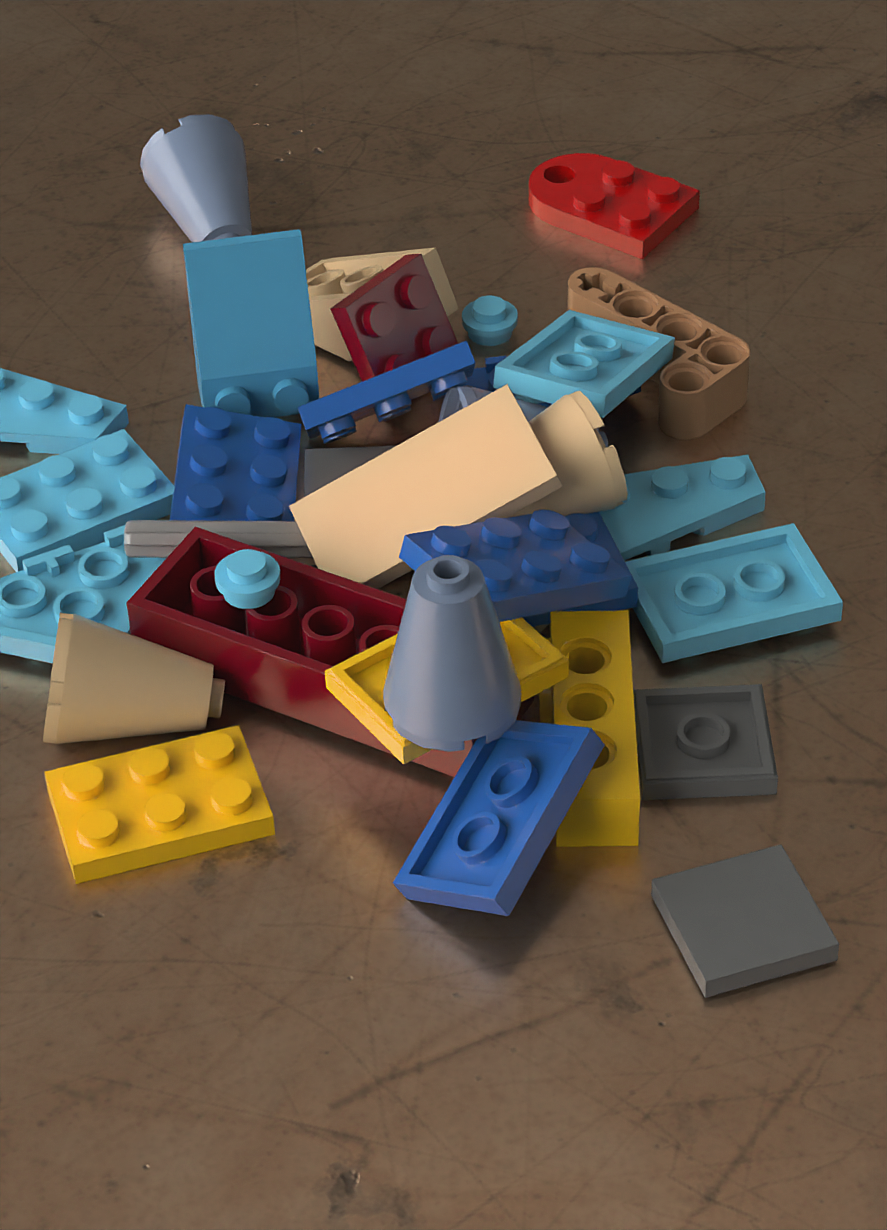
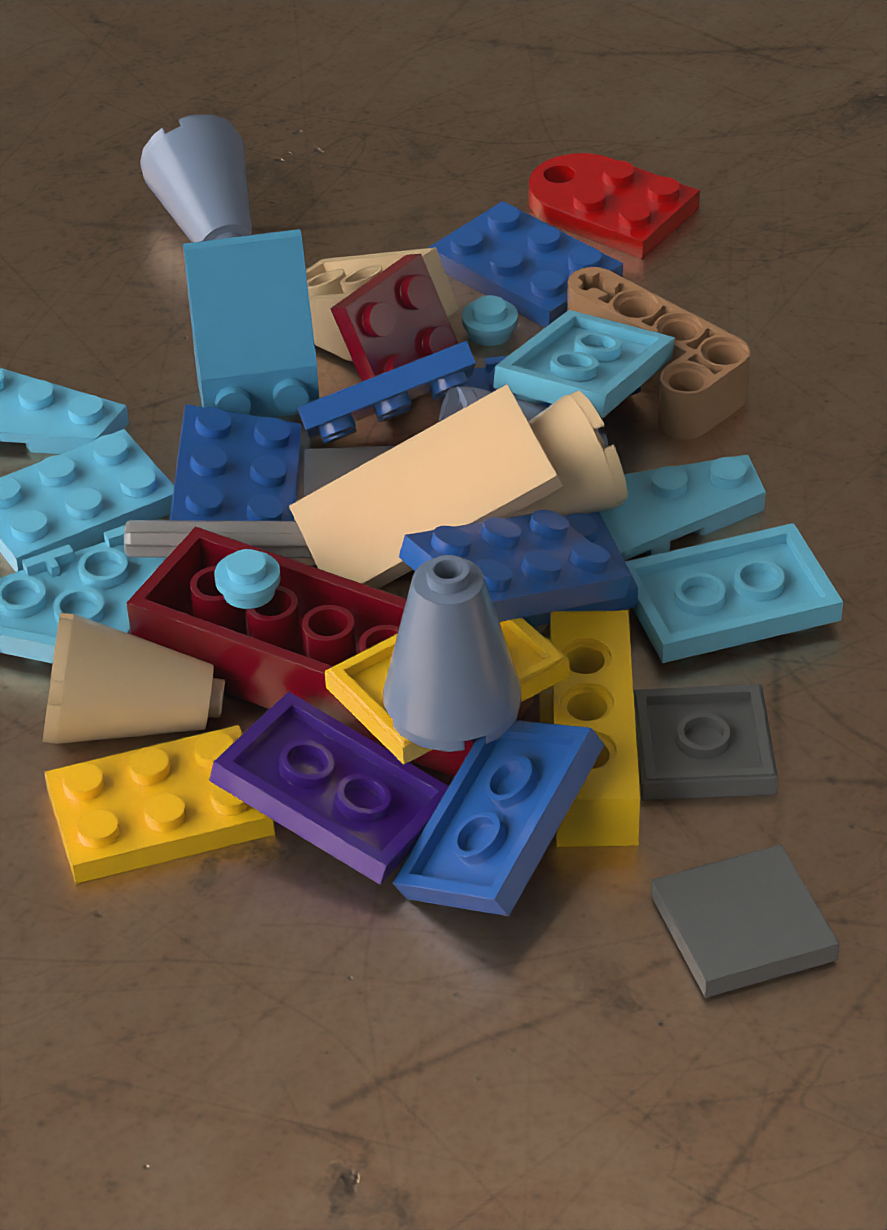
none -> dark purple plate [209,691,449,885]
none -> blue plate [428,201,623,328]

